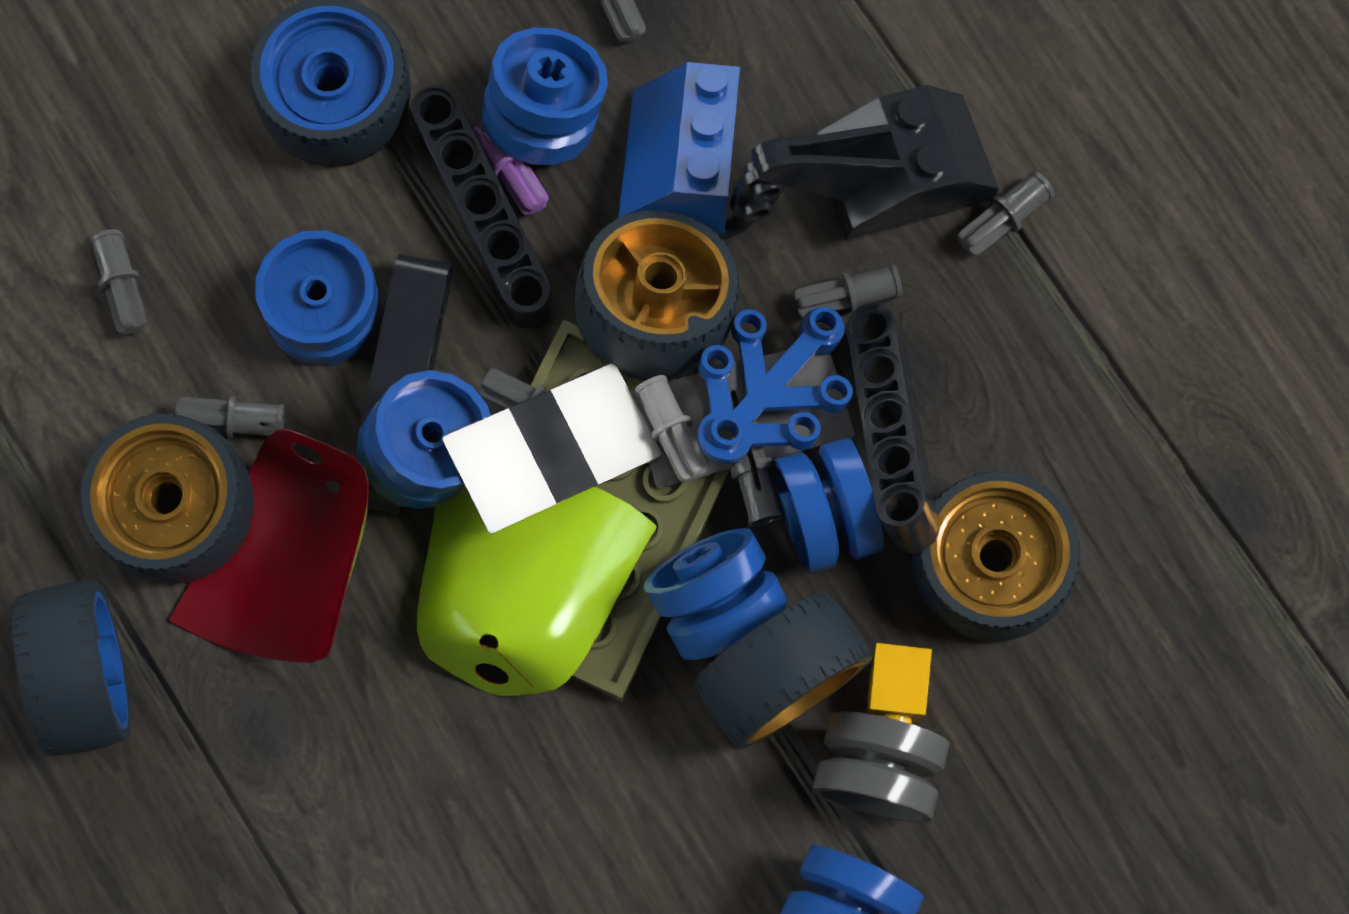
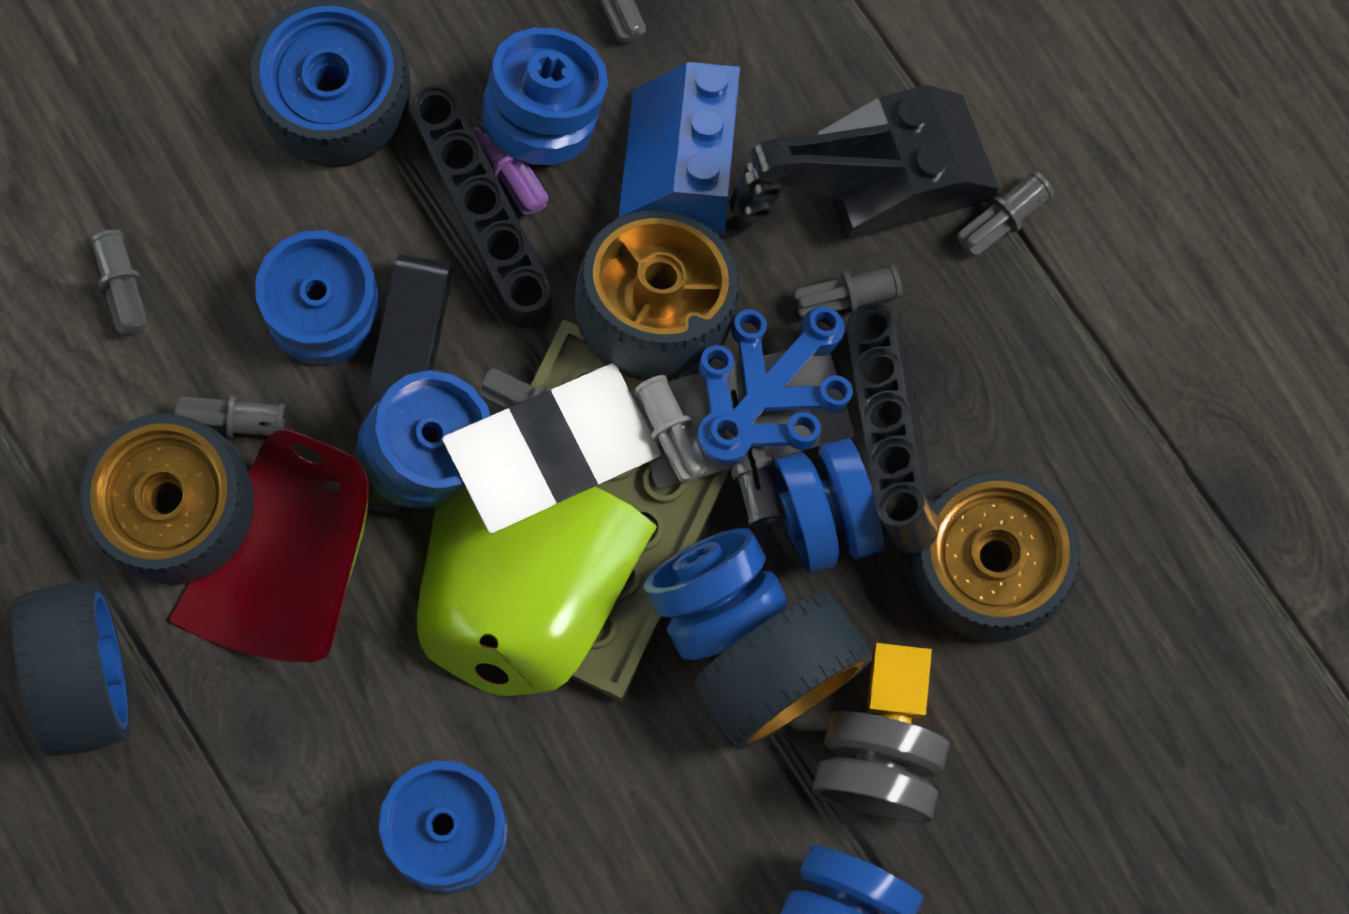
none -> blue wheel [379,760,508,894]

